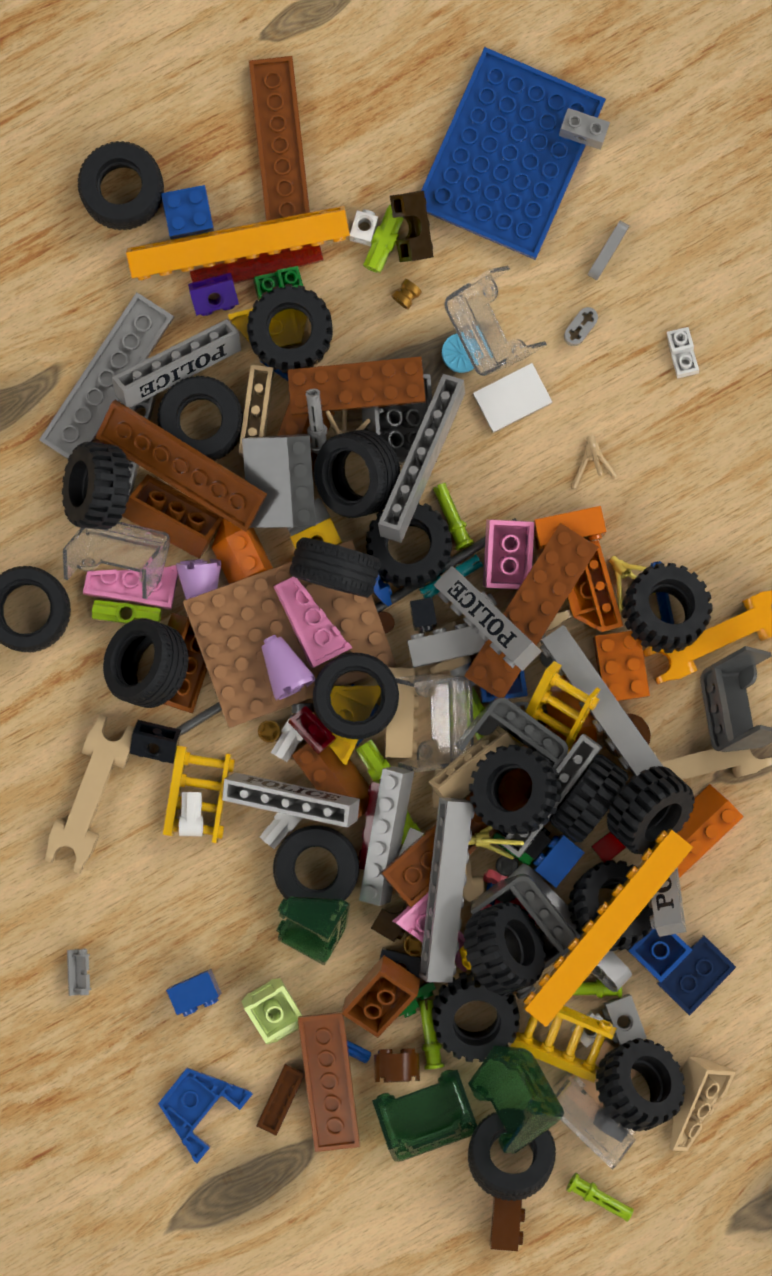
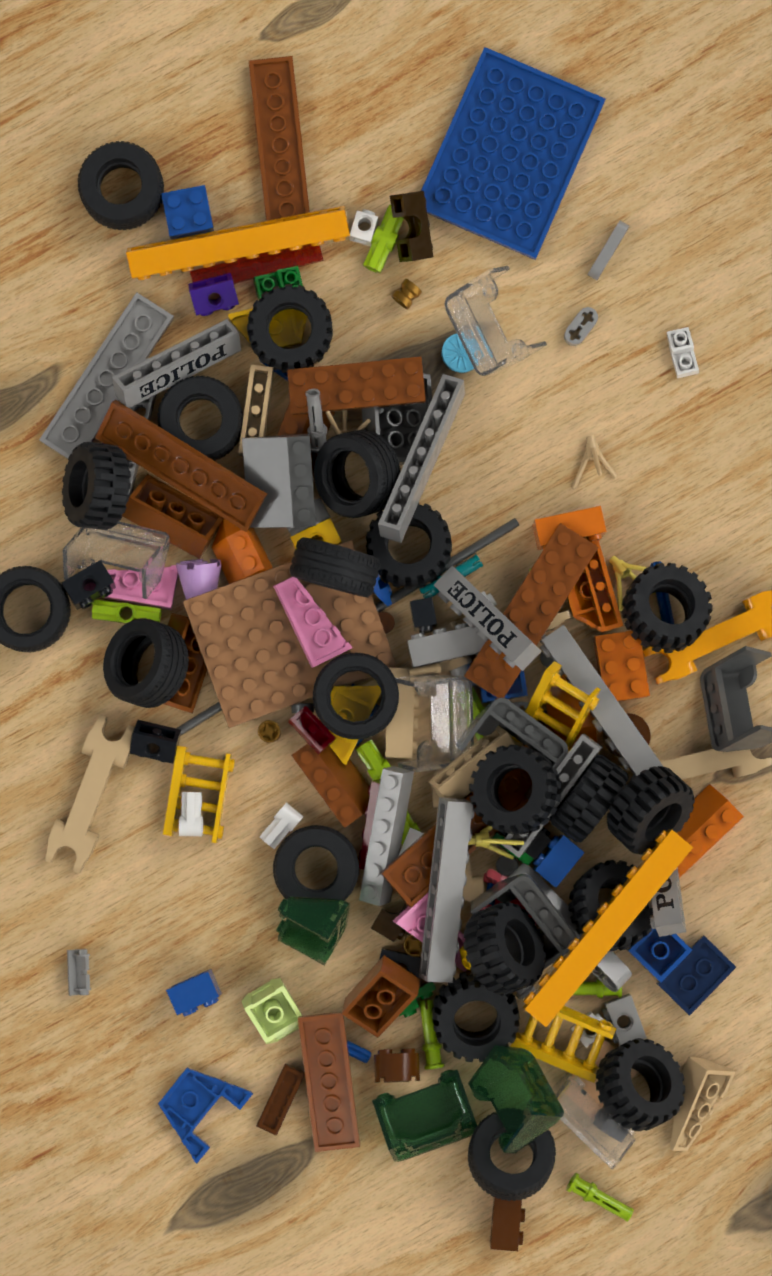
light grey brick [222,772,360,828] -> none
lavender cone [261,635,316,700] -> none
white piece [271,715,303,762] -> none
lime pin [433,483,474,551] -> none
white tile [473,363,552,433] -> none
bright pink brick [483,519,535,589] -> none
light grey brick [559,108,610,150] -> none
red tile [591,832,626,863] -> none
none -> black brick [61,560,116,610]
none -> tan piece [409,662,442,676]

